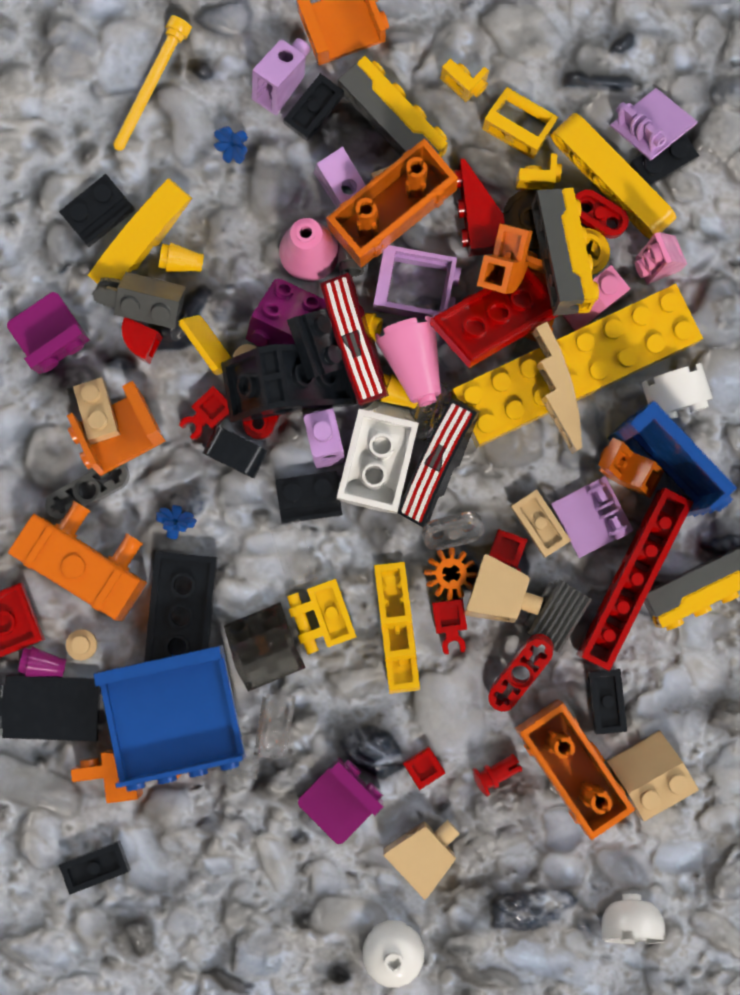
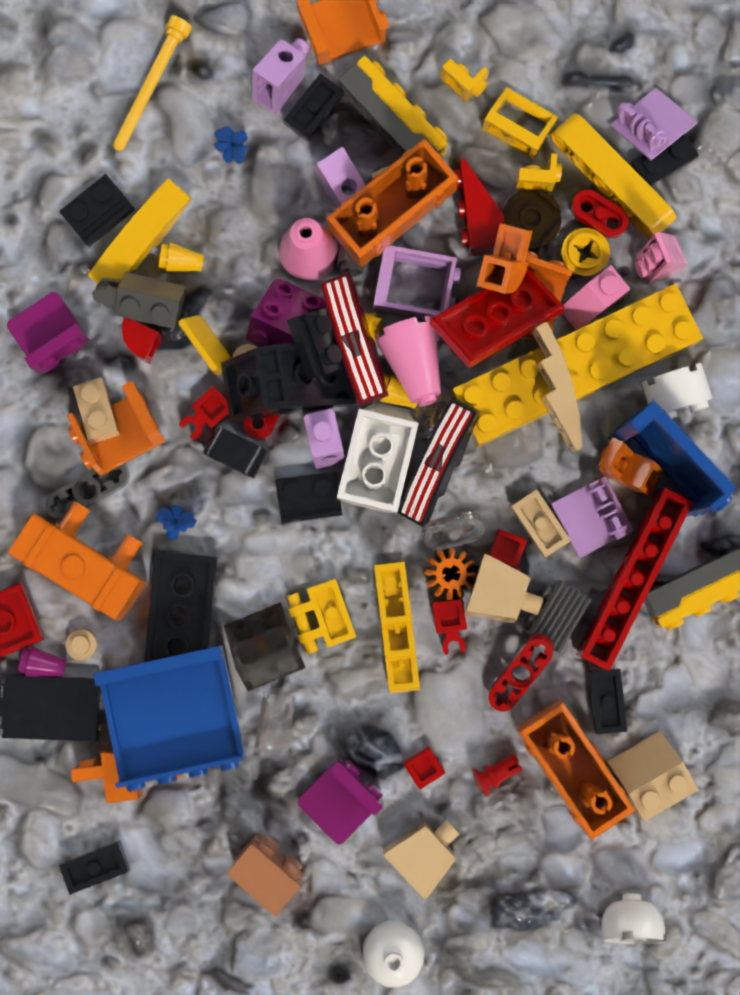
dark grey piece [531,188,599,316] -> none
none -> nougat piece [226,833,304,917]

